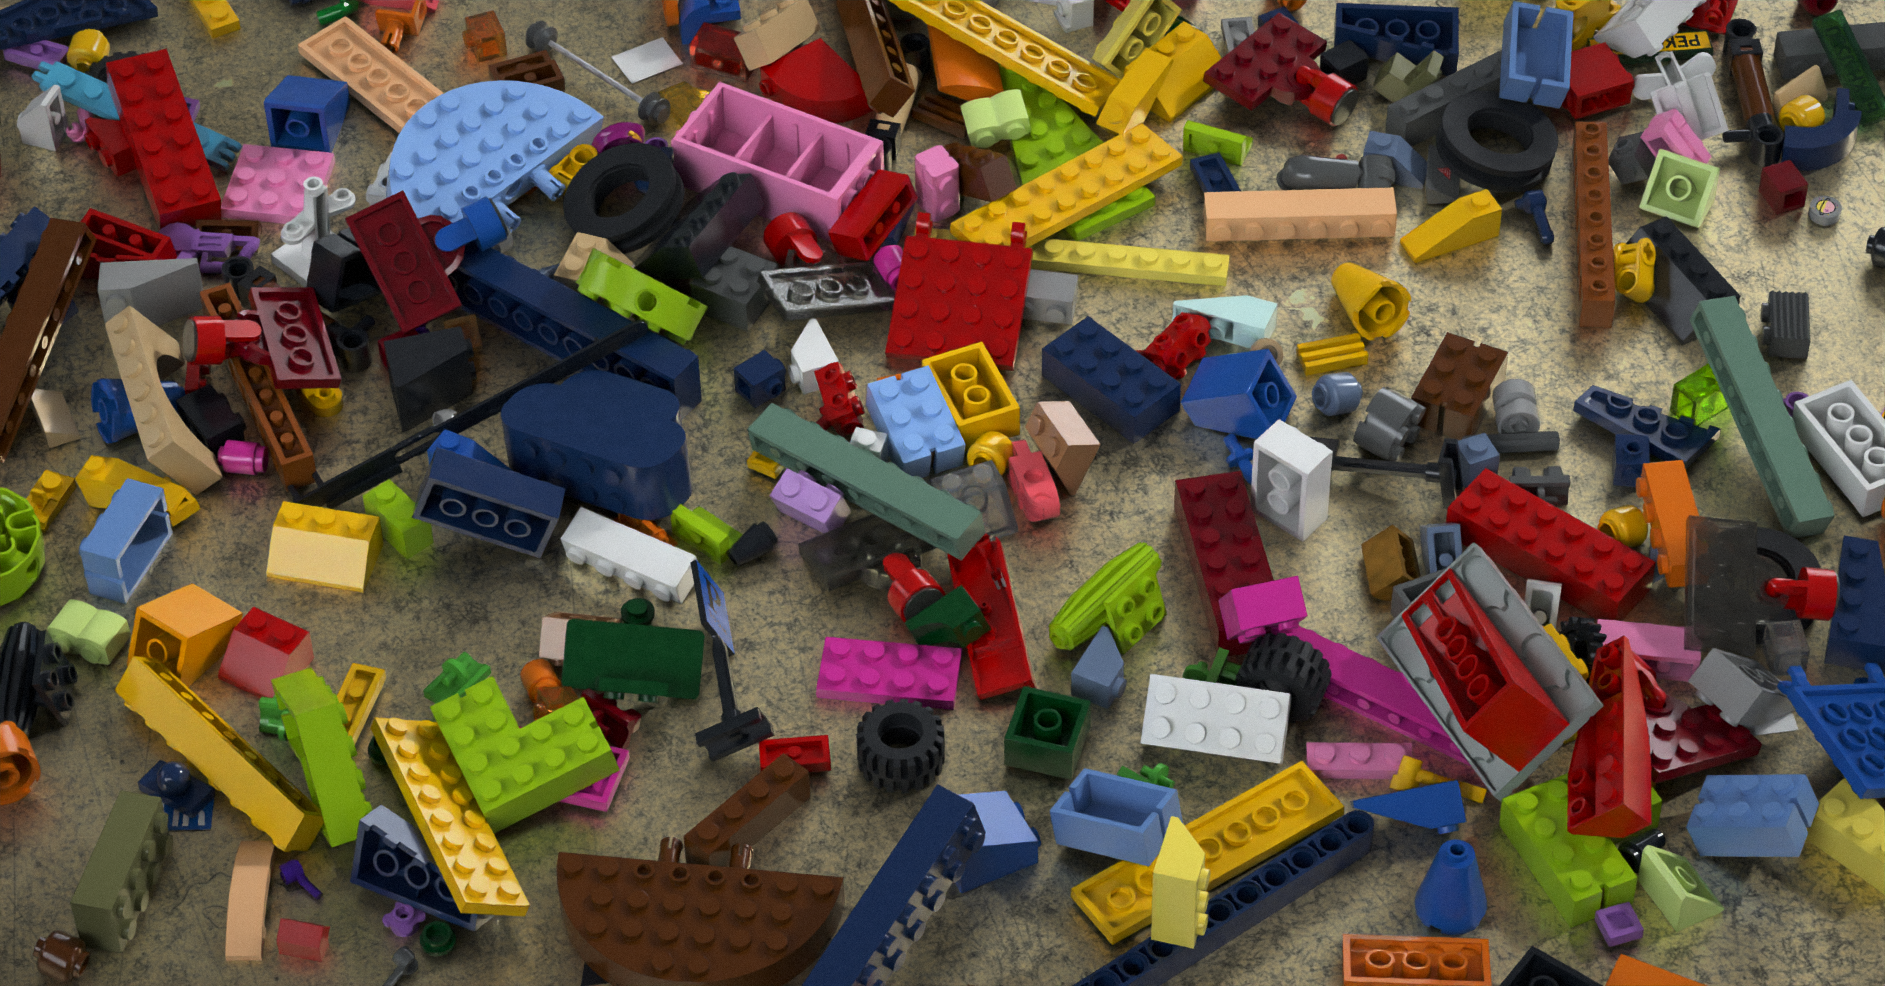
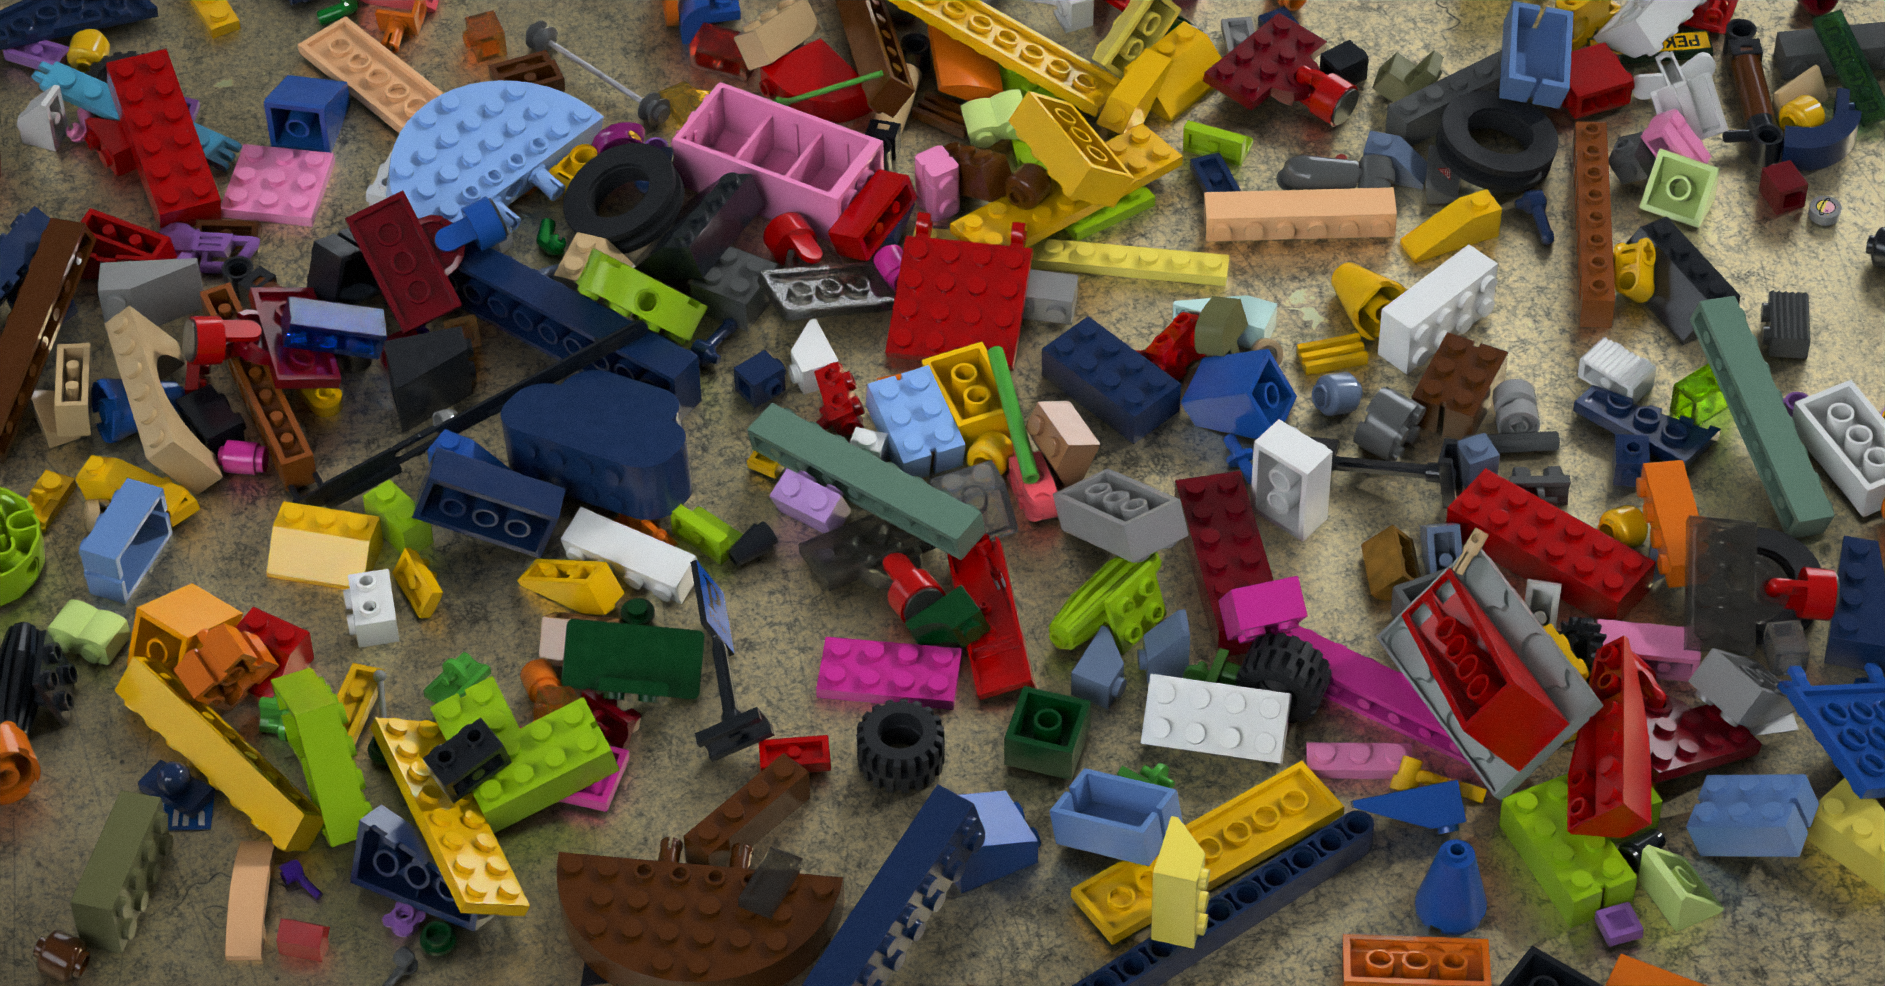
white piece [271,177,355,287] -> none
white sticker [611,37,683,84] -> none
dark blue wedge [1334,3,1459,76] -> none
none -> tan brick [54,343,93,437]
none -> tan tile [84,499,111,532]
none -> orange brick [173,623,279,712]
none -> clear blue brick [280,296,387,359]
none -> white brick [343,569,400,648]
none -> light grey hinge [373,669,387,718]
none -> yellow plate [392,548,443,618]
none -> black brick [422,717,512,804]
none -> yellow slope [517,559,624,615]
none -> green arm [536,218,566,255]
none -> dark blue piece [690,318,737,367]
none -> clear smoke tile [738,847,804,919]
none -> bright green piece [772,70,884,106]
none -> bright green piece [987,346,1040,484]
none -> reddish brown head [1004,163,1052,210]
none -> yellow brick [1008,91,1135,208]
none -> light grey brick [1053,468,1189,563]
none -> sand blue slope [1137,609,1190,684]
none -> olive brick [1194,296,1248,357]
none -> white brick [1378,244,1498,374]
none -> tan pin [1453,527,1489,575]
none -> white brick [1578,337,1656,404]

